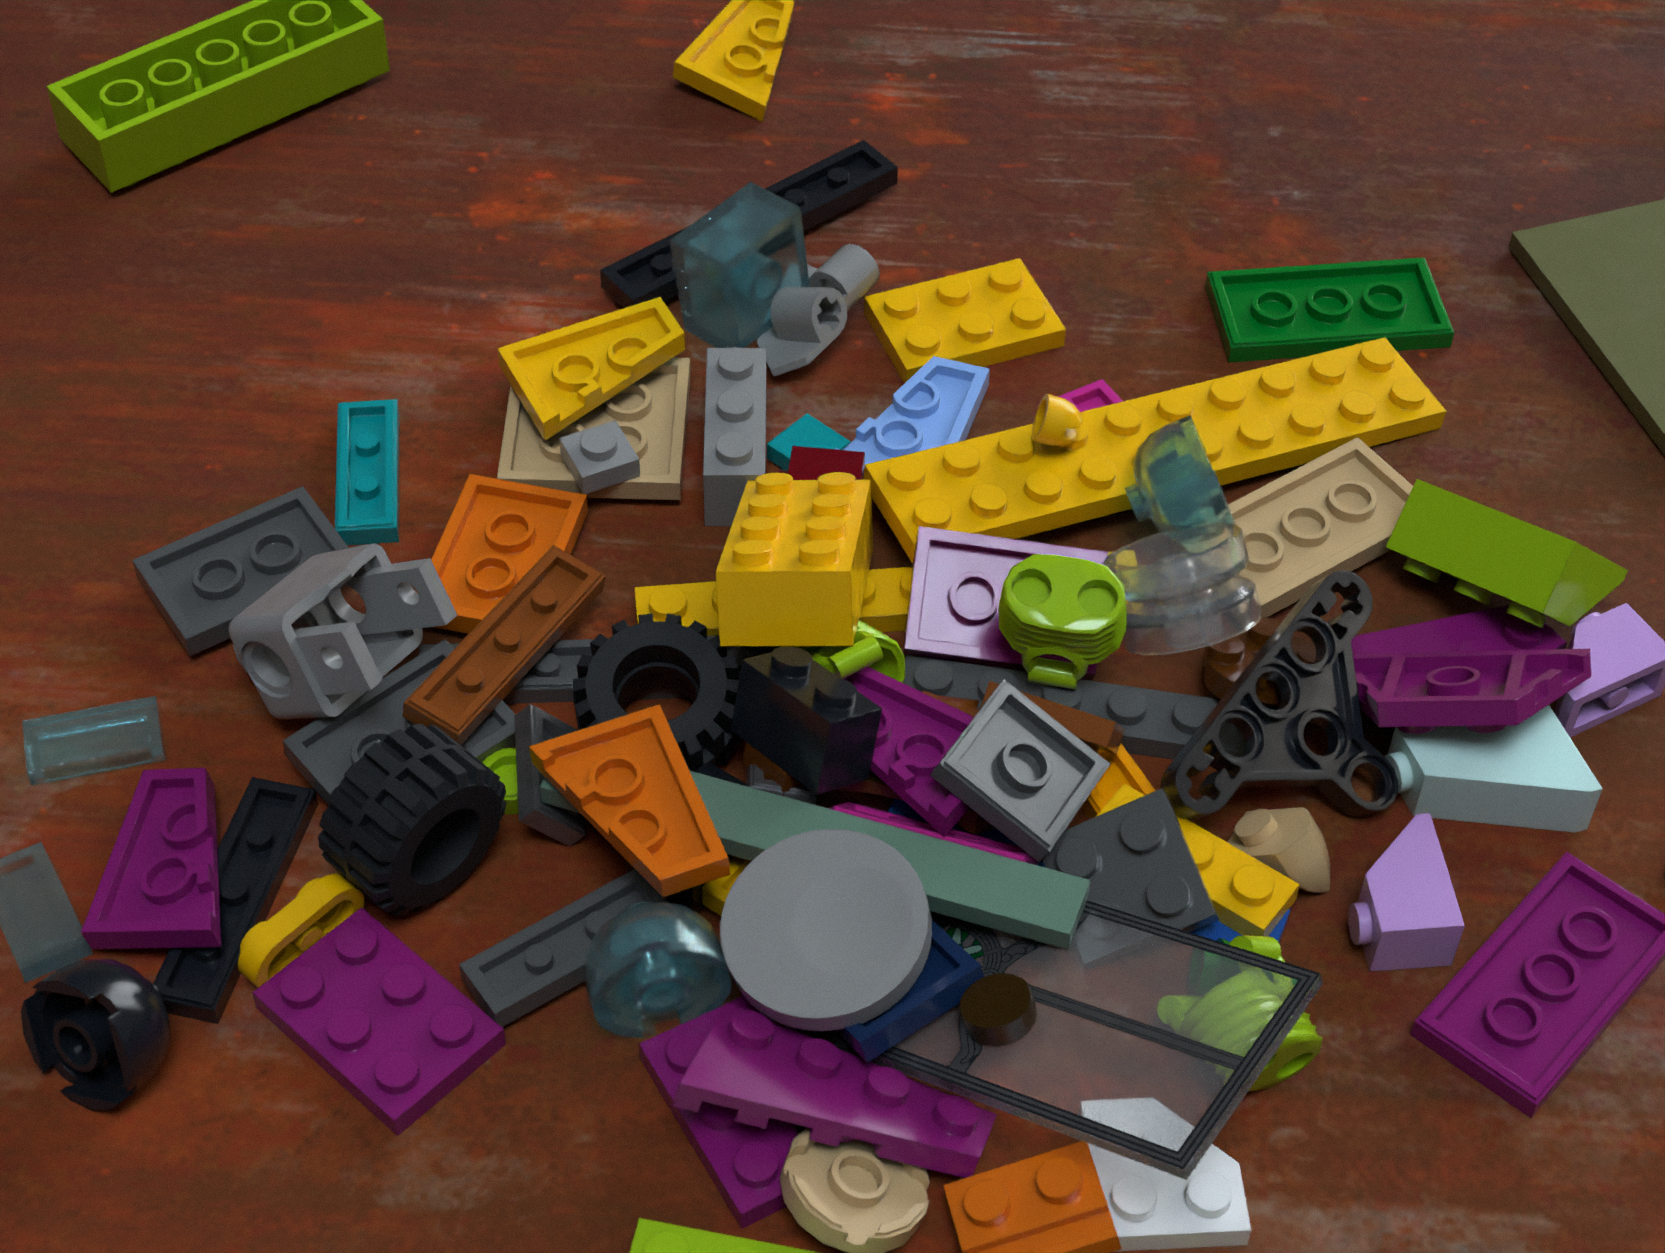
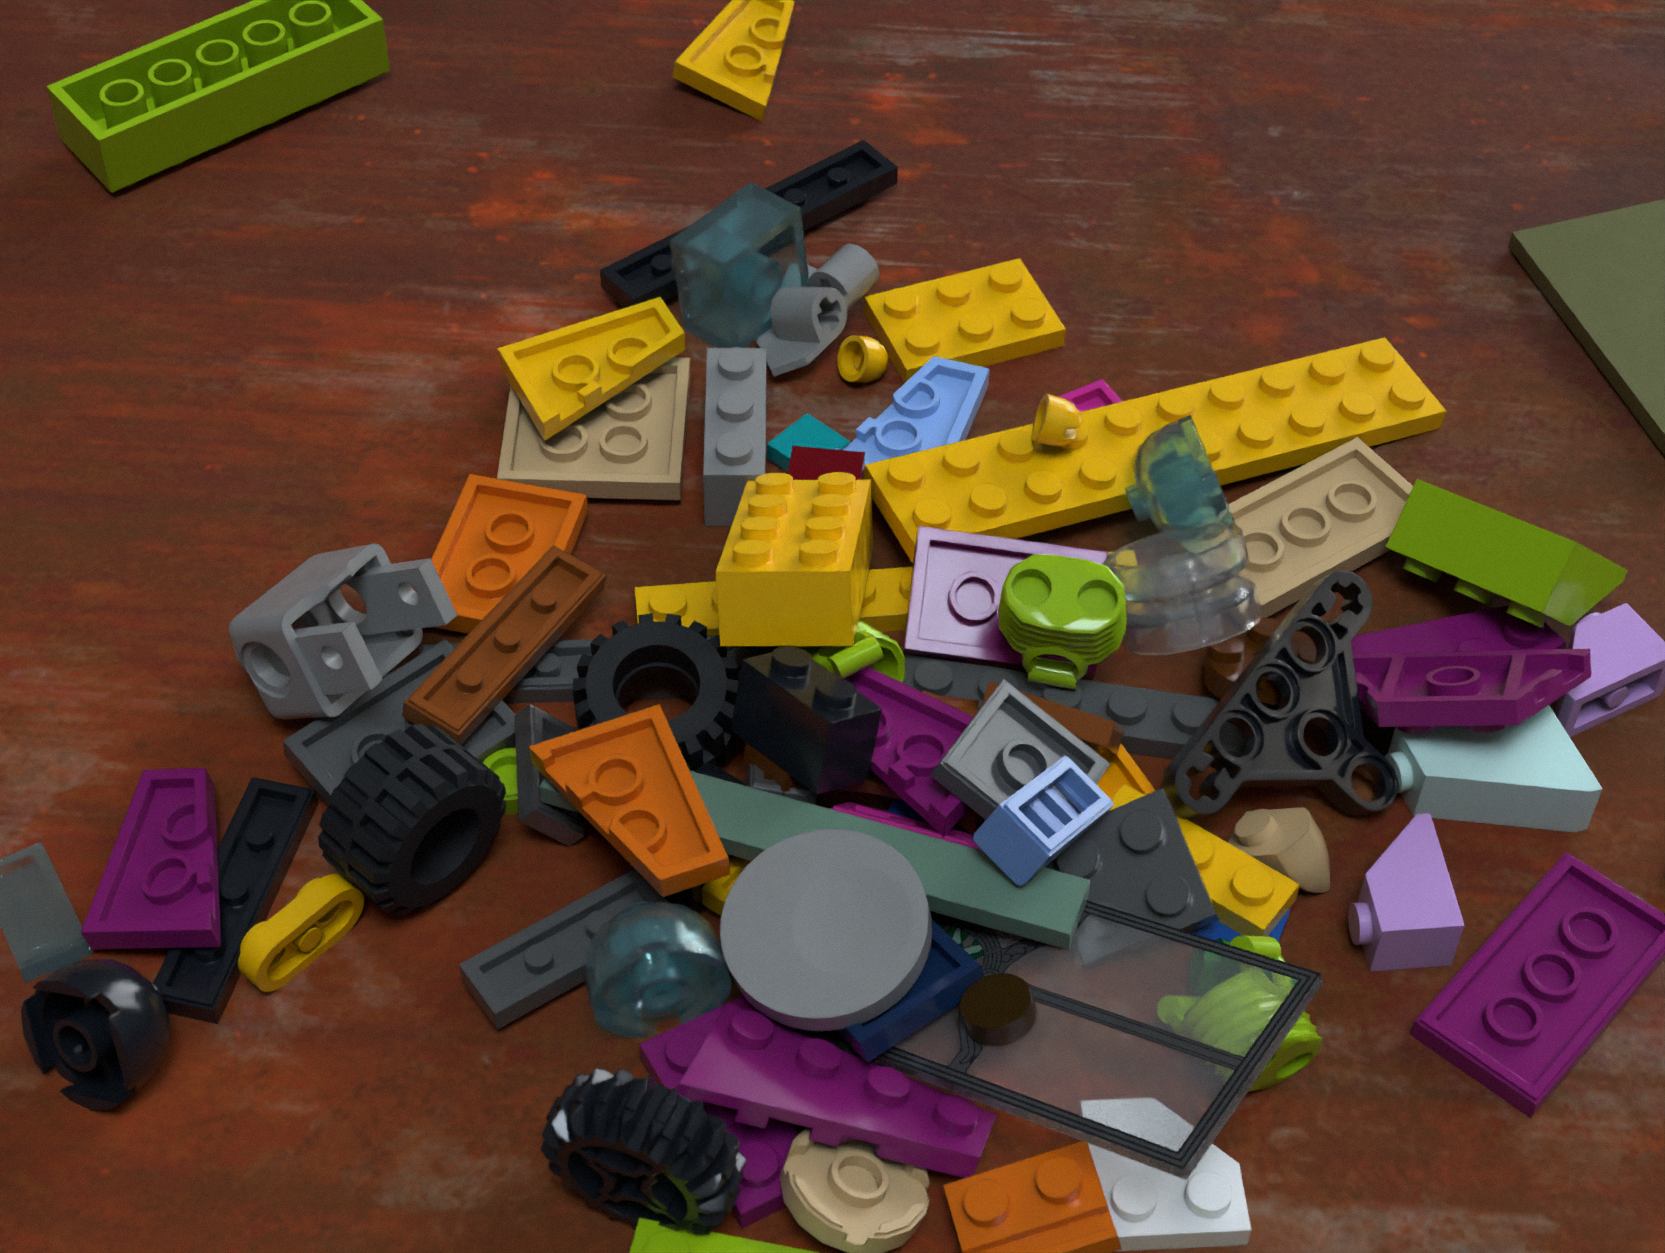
clear light blue tile [22,696,166,785] -> none
dark grey plate [132,486,349,656] -> none
magenta plate [252,907,506,1136] -> none
teal tile [335,399,399,545] -> none
light grey plate [559,420,640,495] -> none
green tile [1205,257,1454,363] -> none
none -> black gear [541,1069,746,1235]
none -> yellow hinge [837,335,888,383]
none -> medium blue slope [973,755,1115,886]

